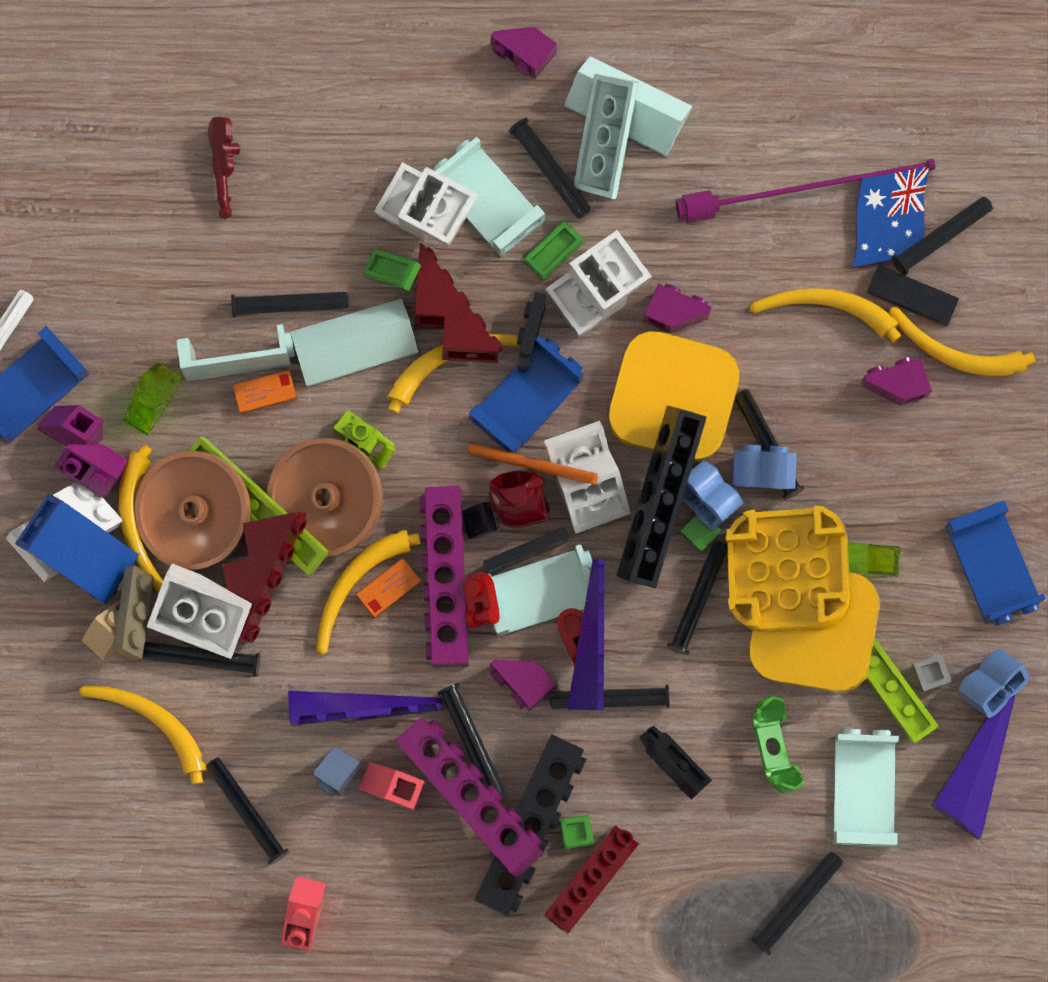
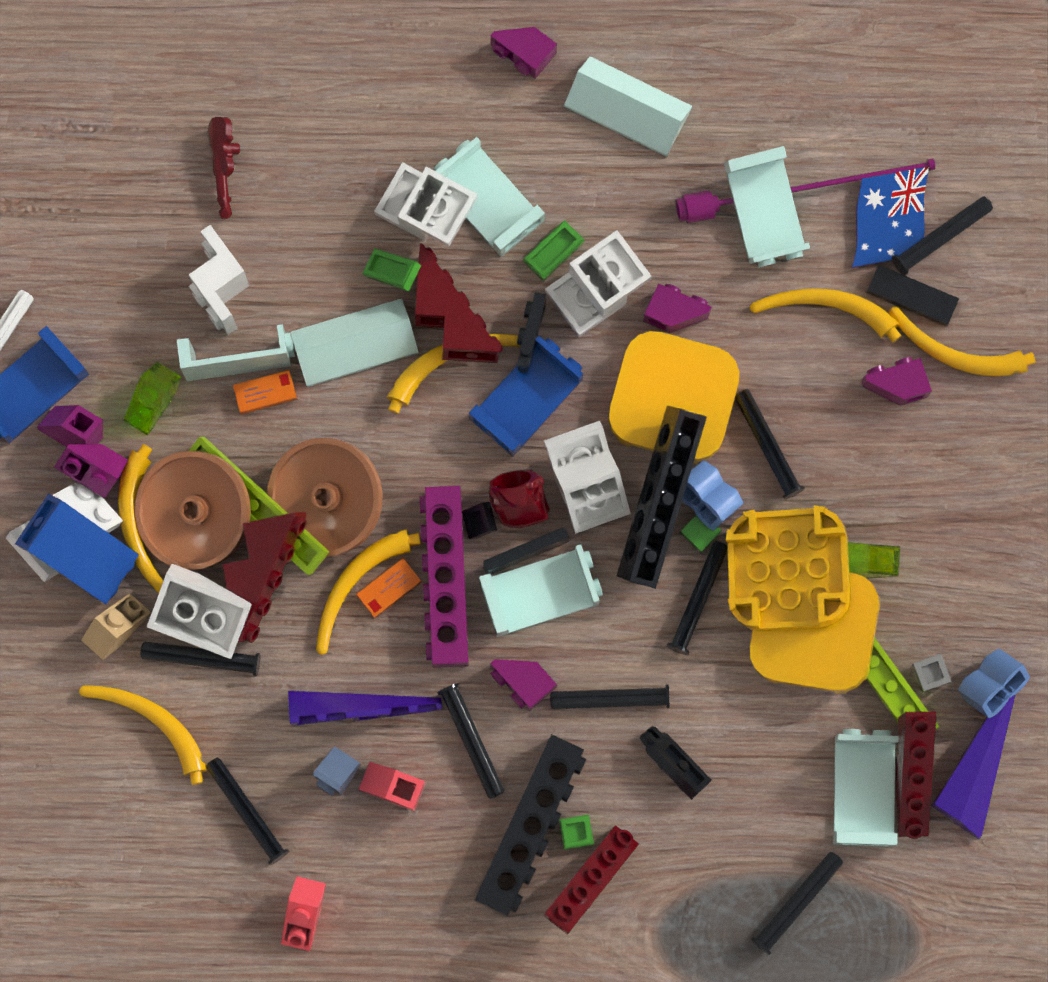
dark tan plate [113,565,154,661] -> none
black axle [231,292,348,318] -> none
lime piece [334,409,395,469] -> none
magenta brick [395,716,544,878] -> none
red plate [464,572,500,628] -> none
orange axle [468,443,598,485] -> none
black axle [509,118,591,219] -> none
red plate [557,608,583,665] -> none
dark purple wedge [567,559,605,710] -> none
light aqua slope [574,73,639,199] -> none
medium blue brick [733,444,797,489] -> none
bright green piece [752,696,804,793] -> none
blue panel [945,500,1046,626] -> none
none -> white bracket [189,225,249,335]
none -> light aqua panel [724,146,810,267]
none -> dark red slope [895,711,936,839]

